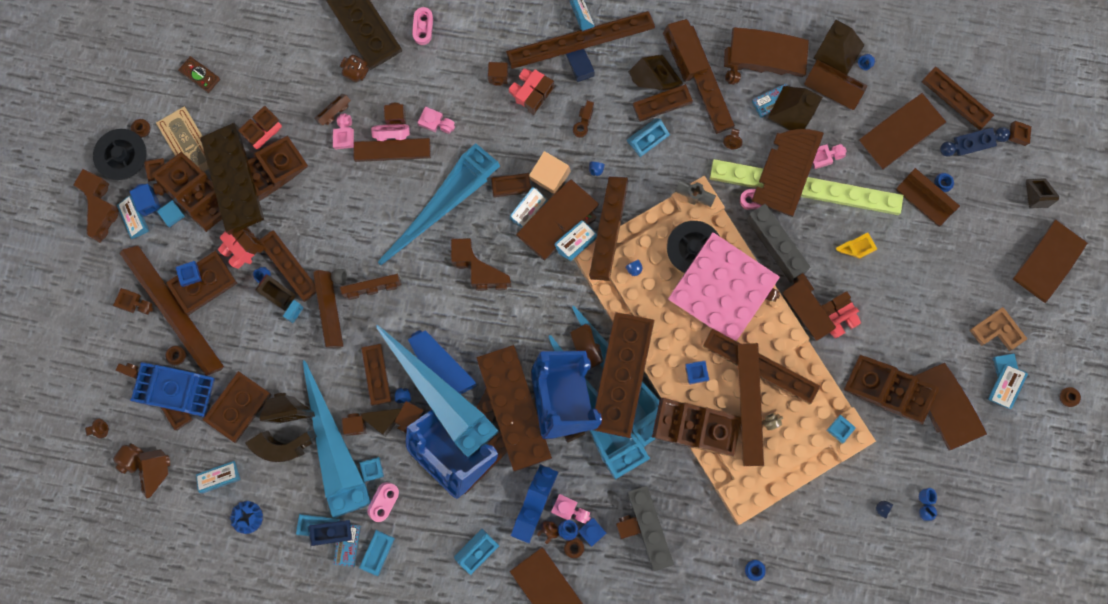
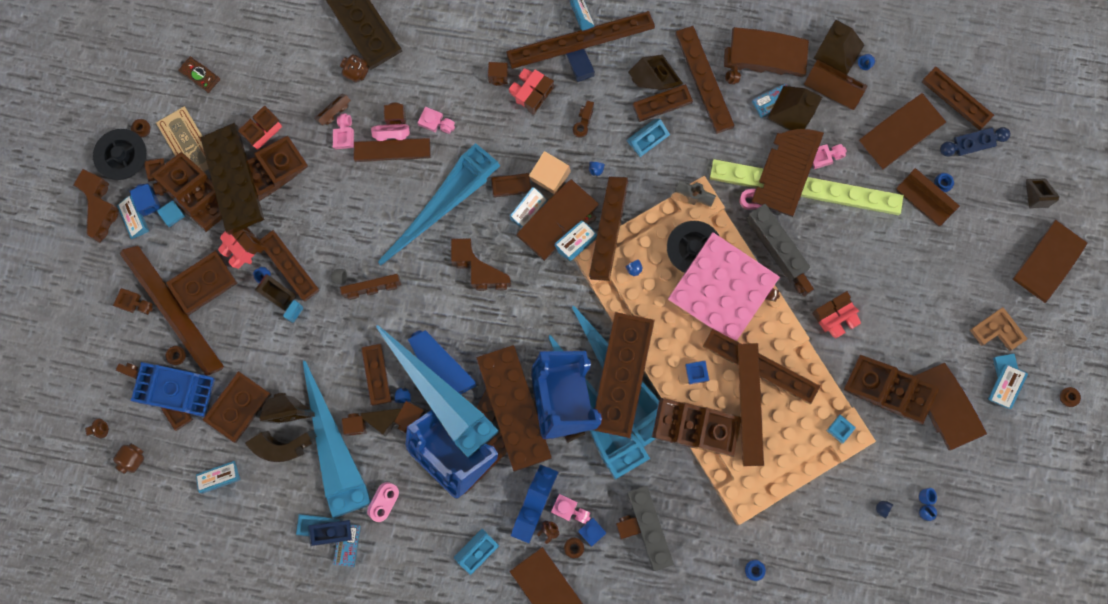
reddish brown slope [137,449,170,498] -> none
blue plate [176,261,202,287] -> none
blue gear [230,501,263,534] -> none
reddish brown tile [313,270,344,348] -> none
dark azure tile [359,457,384,482] -> none
dark azure tile [359,530,395,576] -> none
bright pink plate [412,7,433,45] -> none
blue plate [558,520,578,540] -> none
reddish brown slope [570,324,604,369] -> none
reddish brown panel [663,19,709,82] -> none
reddish brown plate [723,128,743,150] -> none
dark tan plate [762,413,783,430] -> none
reddish brown panel [782,280,836,341] -> none
yellow slope [836,232,877,259] -> none
reddish brown plate [1009,121,1032,146] -> none

